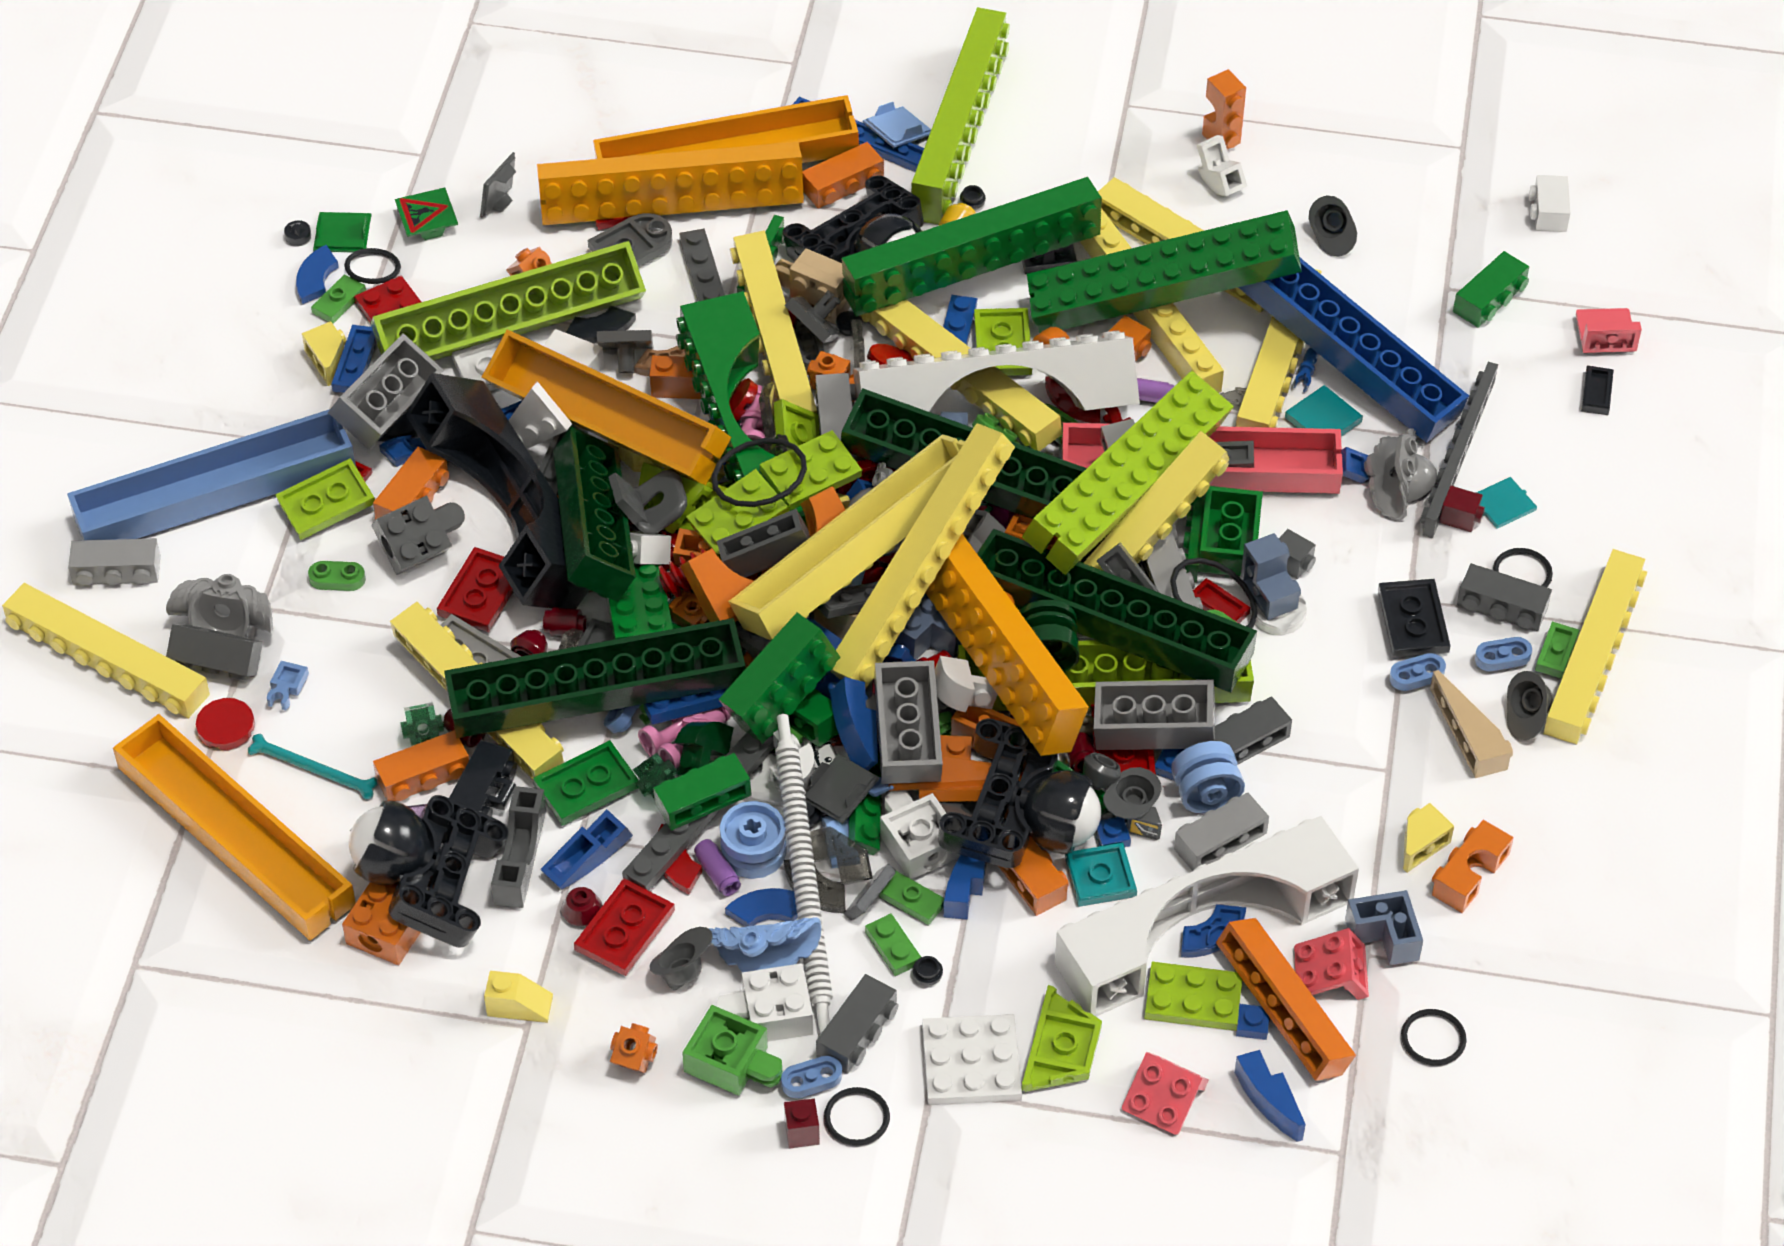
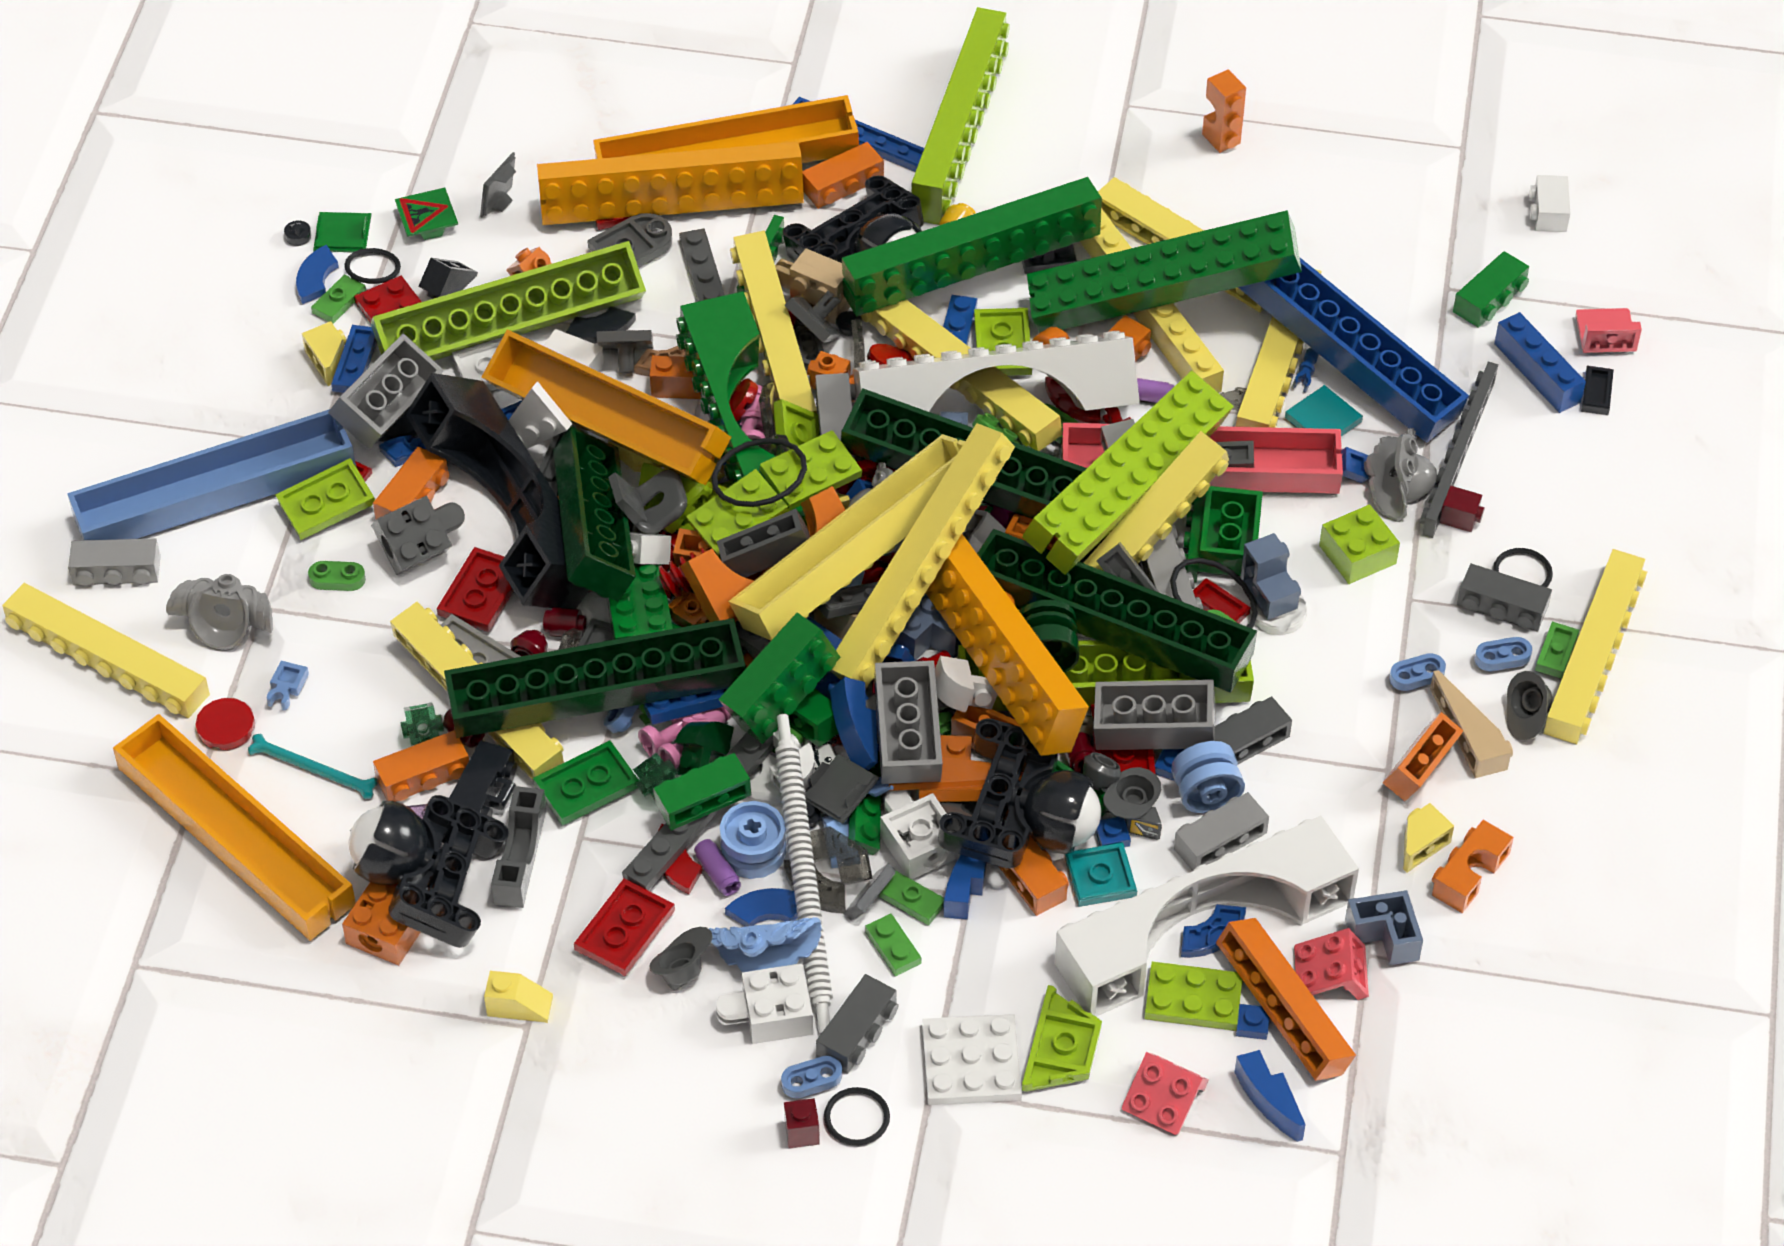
dark grey brick [166,623,263,680] -> none
blue slope [540,809,633,890] -> none
dark red cone [561,887,603,926] -> none
orange brick [610,1023,658,1074] -> none
bright green brick [682,1005,783,1096] -> none
light blue piece [862,101,931,148] -> none
black plate [912,956,943,986] -> none
black plate [960,185,986,209] -> none
white brick [1196,135,1248,196] -> none
dark grey brick [1279,528,1316,579] -> none
dark grey piece [1308,195,1358,257] -> none
black plate [1377,578,1451,657] -> none
black tyre [1401,1009,1467,1066] -> none
teal piece [1476,476,1537,529] -> none
none -> black slope [418,257,478,299]
none -> lime brick [1319,504,1400,584]
none -> orange brick [1382,712,1463,802]
none -> blue brick [1494,312,1586,413]

